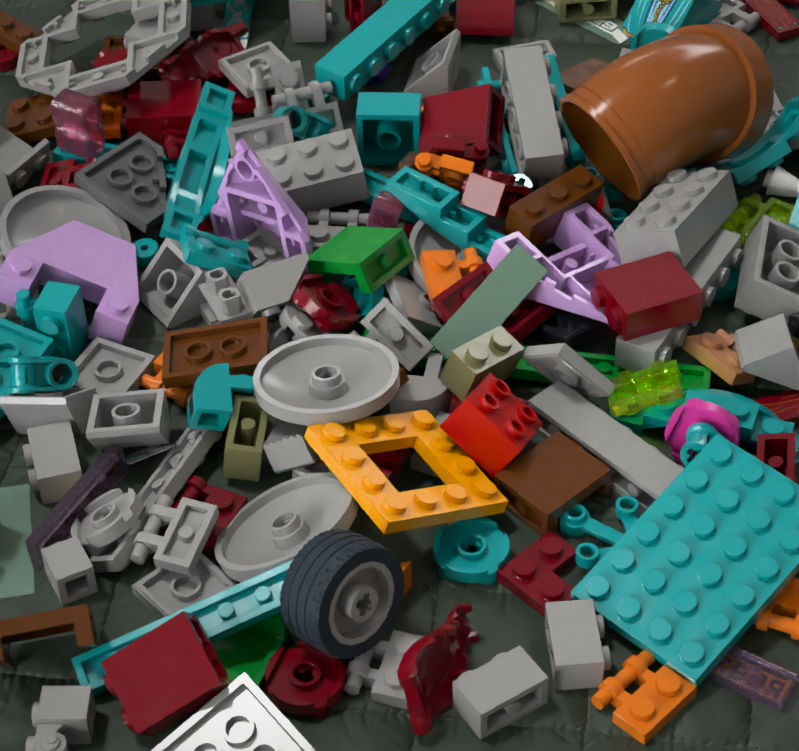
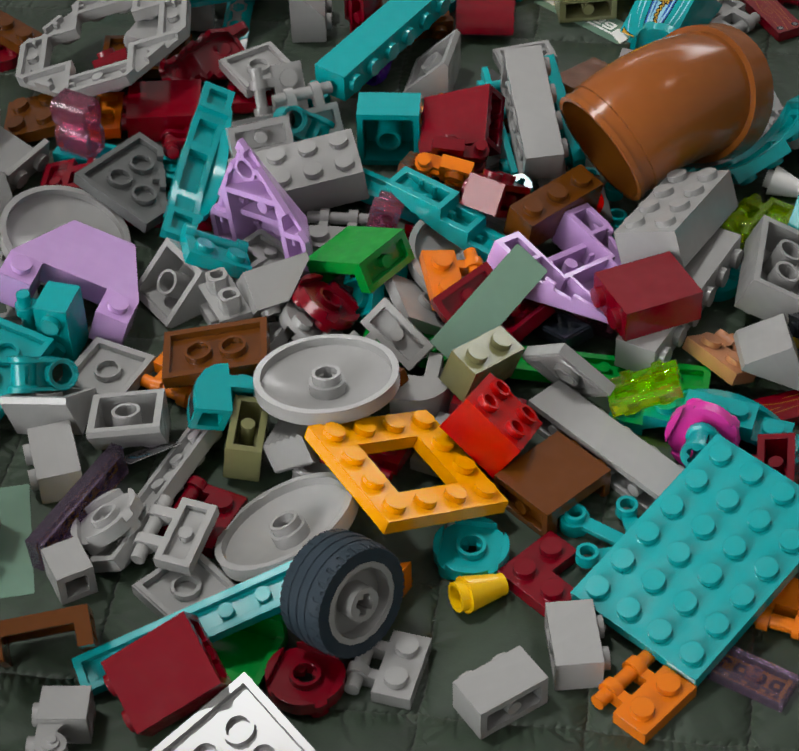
teal piece [133,238,160,267] -> none
dark red animal [397,603,480,736] -> none
none -> yellow cone [448,573,509,614]

